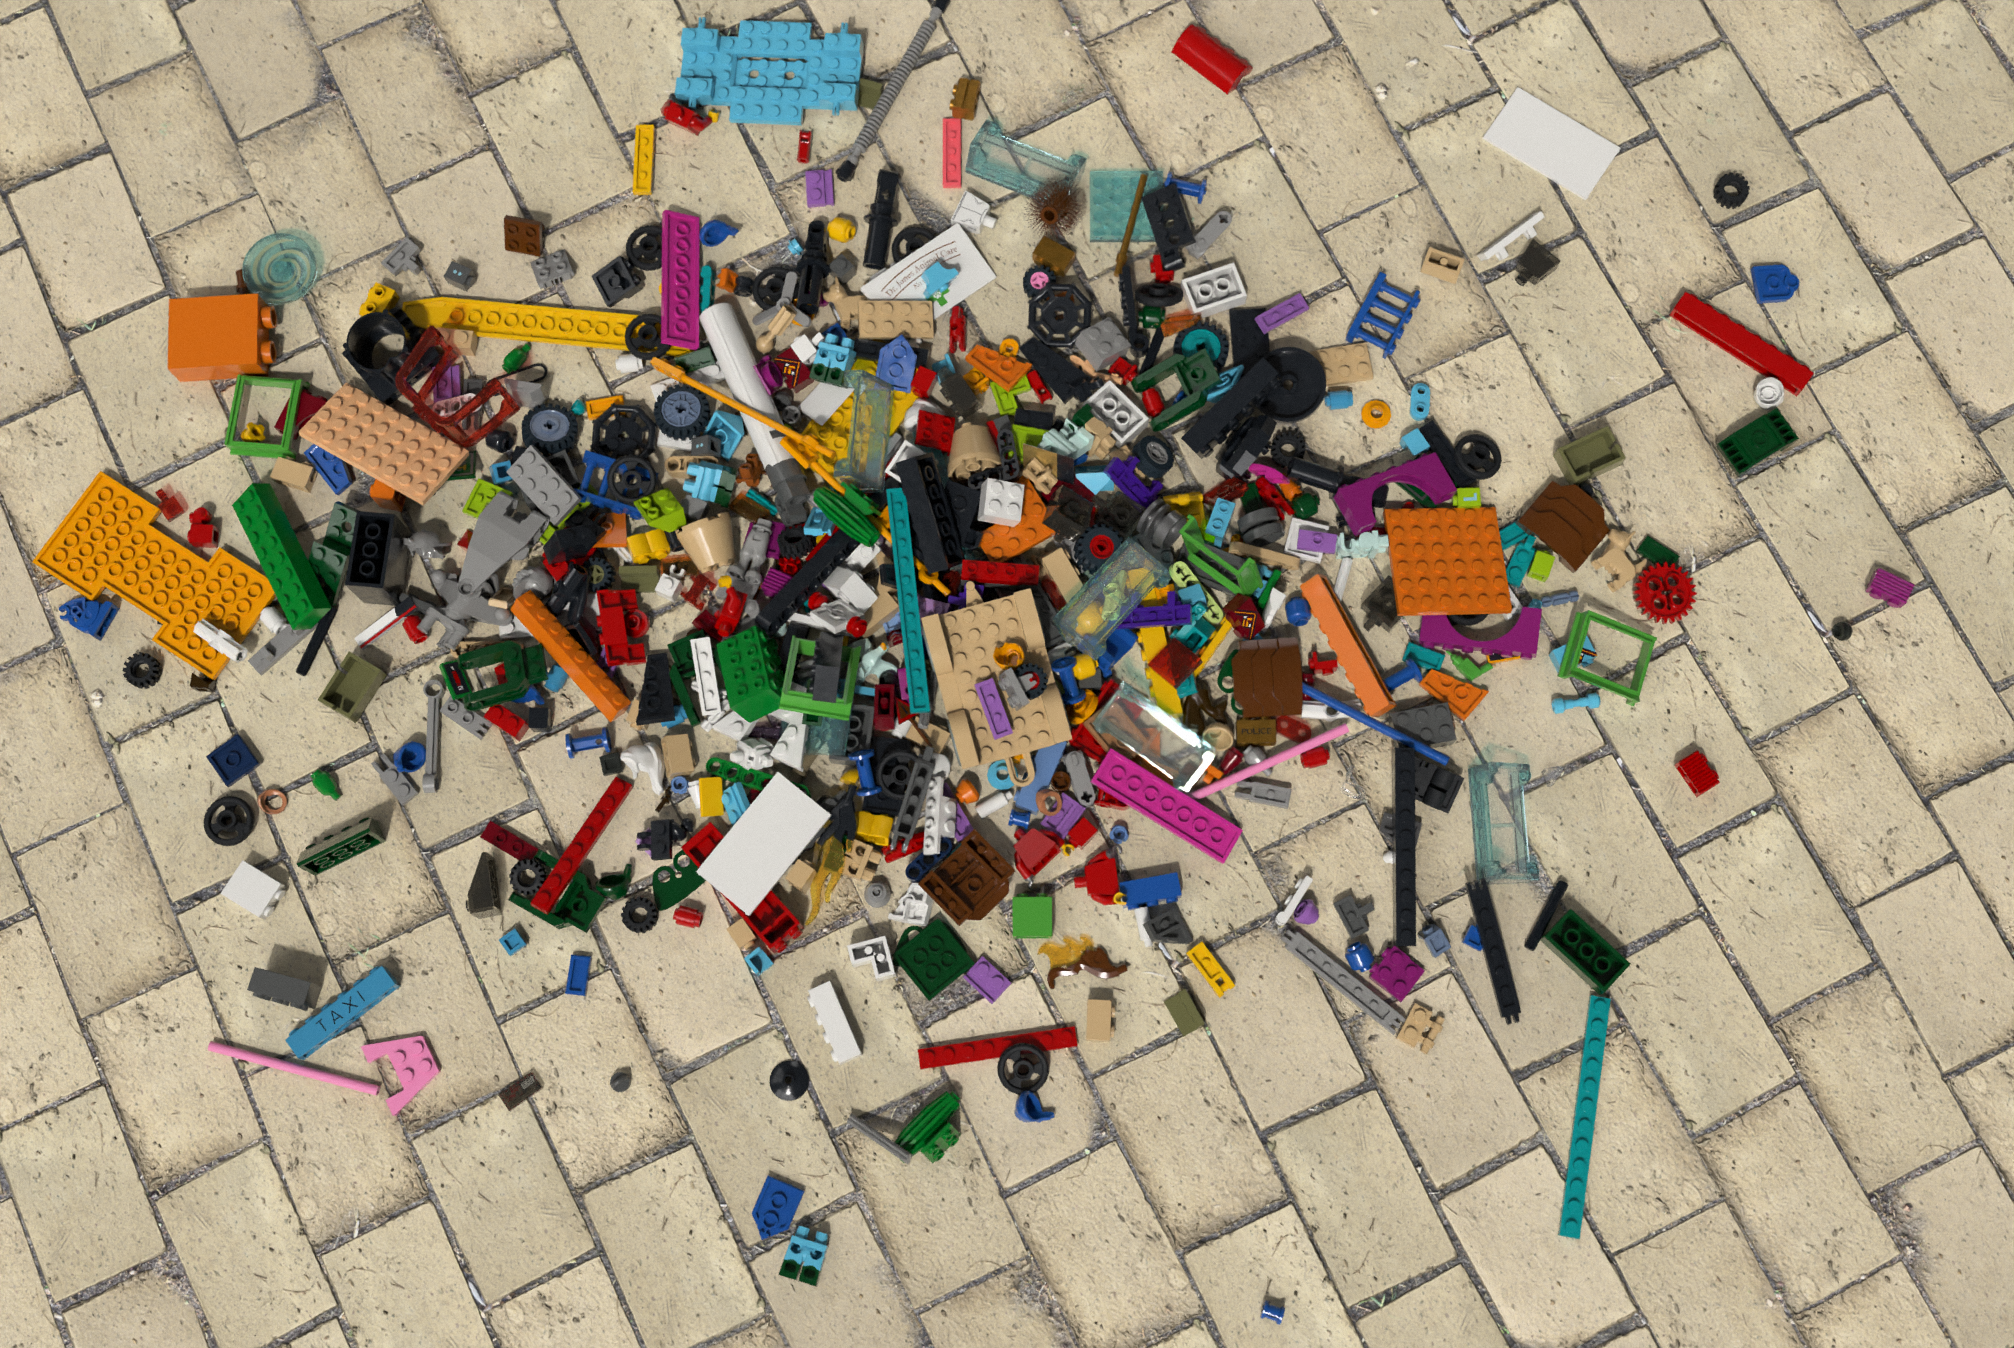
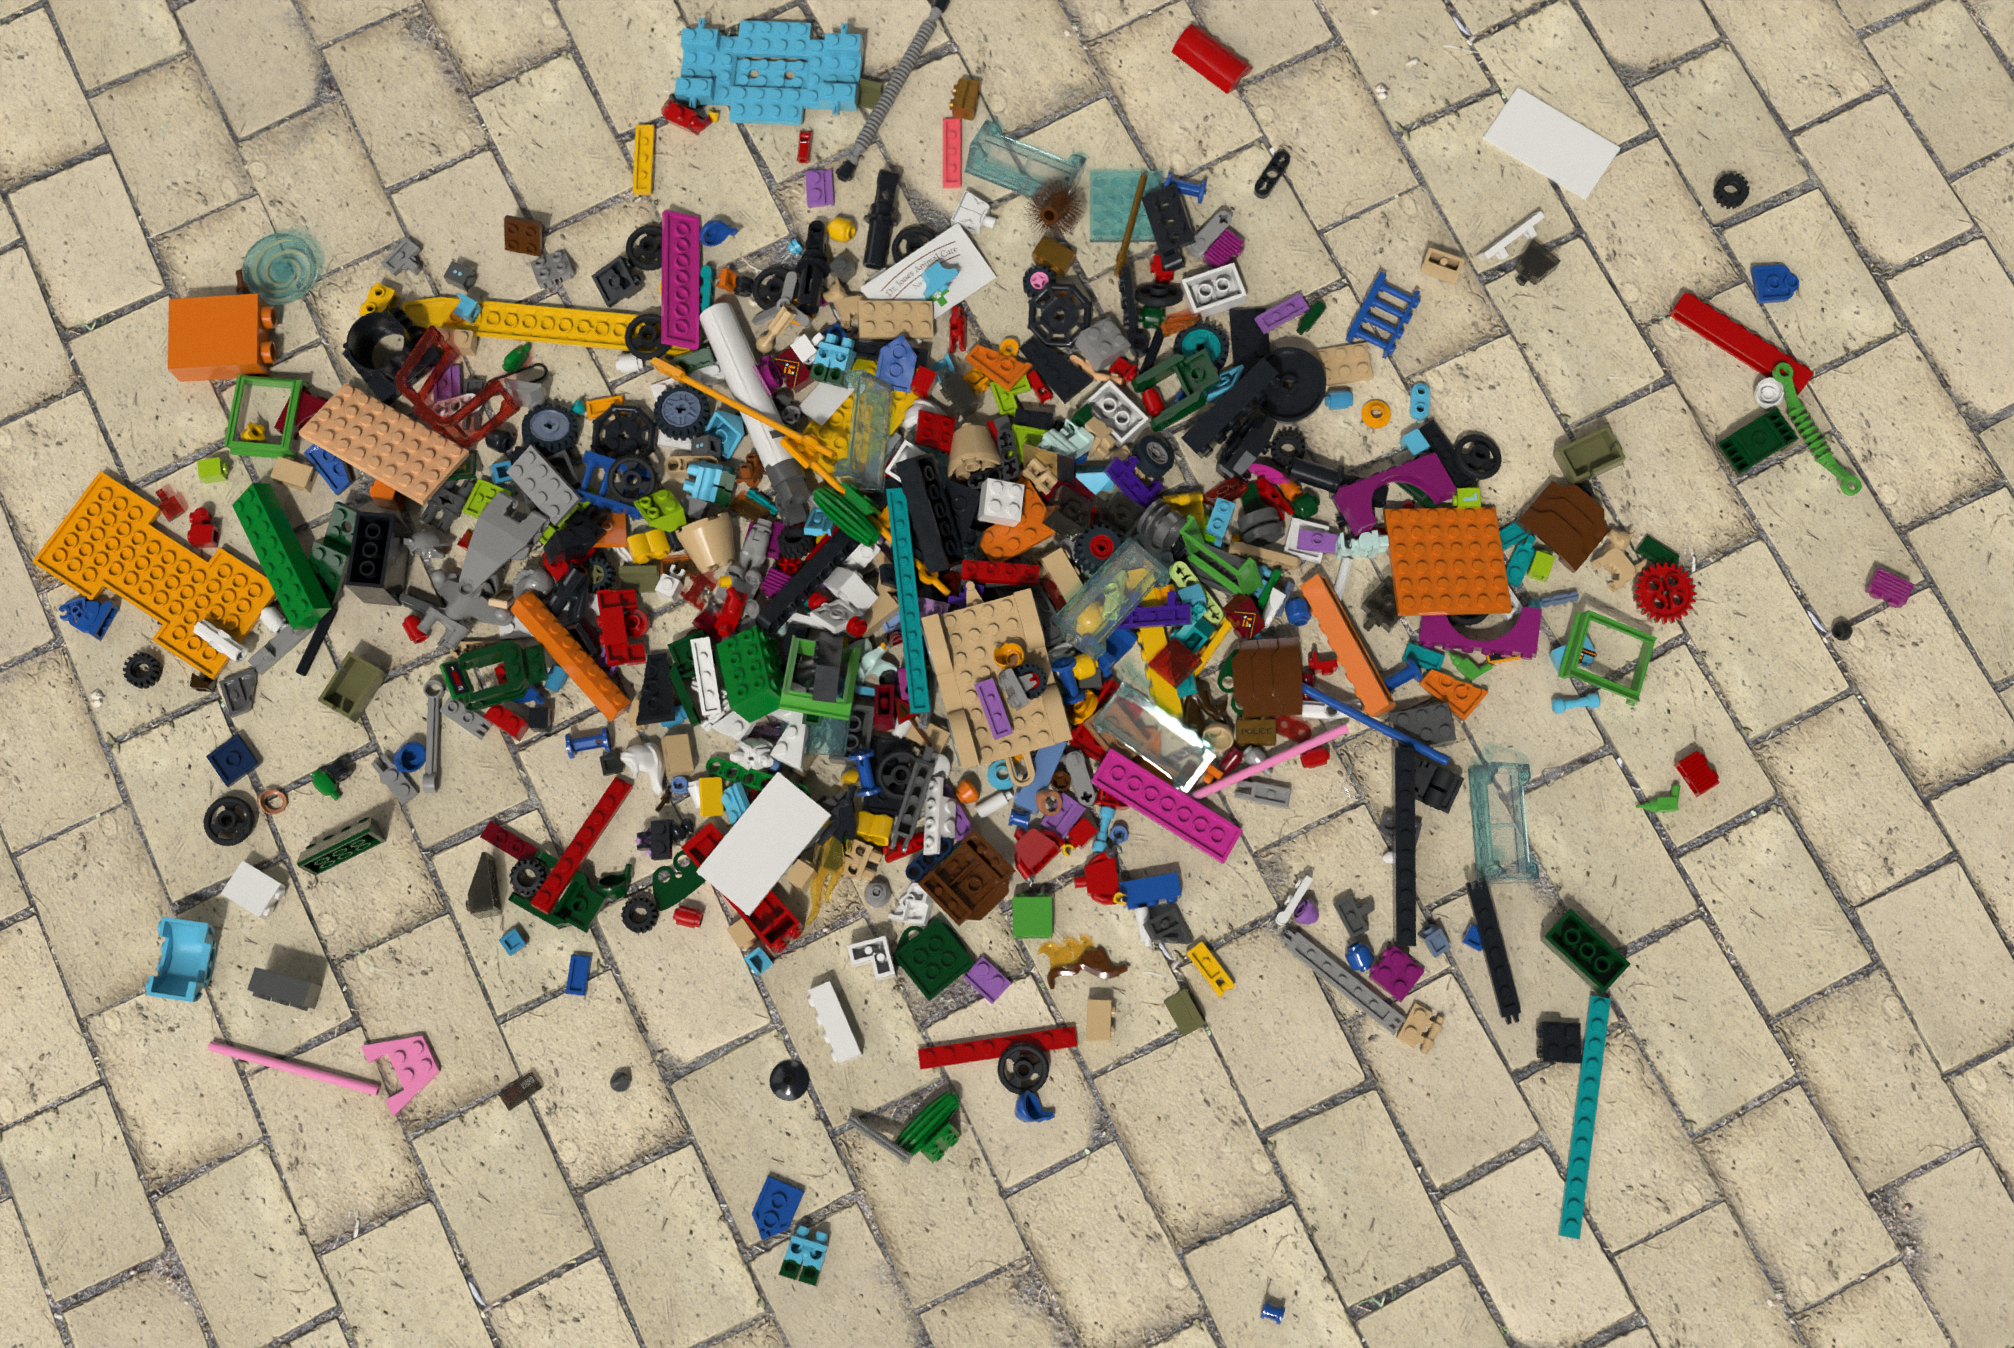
dark azure brick [285,966,400,1060] -> none
sticker [354,597,417,650] -> none
black piece [1069,376,1104,403] -> none
black axle [1524,880,1568,951] -> none
none -> medium azure cylinder [146,917,216,1002]
none -> lime brick [197,457,229,484]
none -> flat silver wing [219,668,257,718]
none -> black wheel [328,759,353,783]
none -> dark grey pin [419,480,475,534]
none -> medium azure panel [453,292,482,324]
none -> medium blue plate [768,758,784,776]
none -> medium azure piece [1092,806,1116,853]
none -> black wheel [1171,535,1187,559]
none -> magenta brick [1203,228,1245,269]
none -> black beam [1254,151,1290,199]
none -> sand blue axle [1275,581,1295,617]
none -> dark green cylinder [1296,301,1326,335]
none -> black plate [1536,1021,1582,1064]
none -> bright green piece [1636,785,1681,813]
none -> bright green piece [1772,363,1862,496]

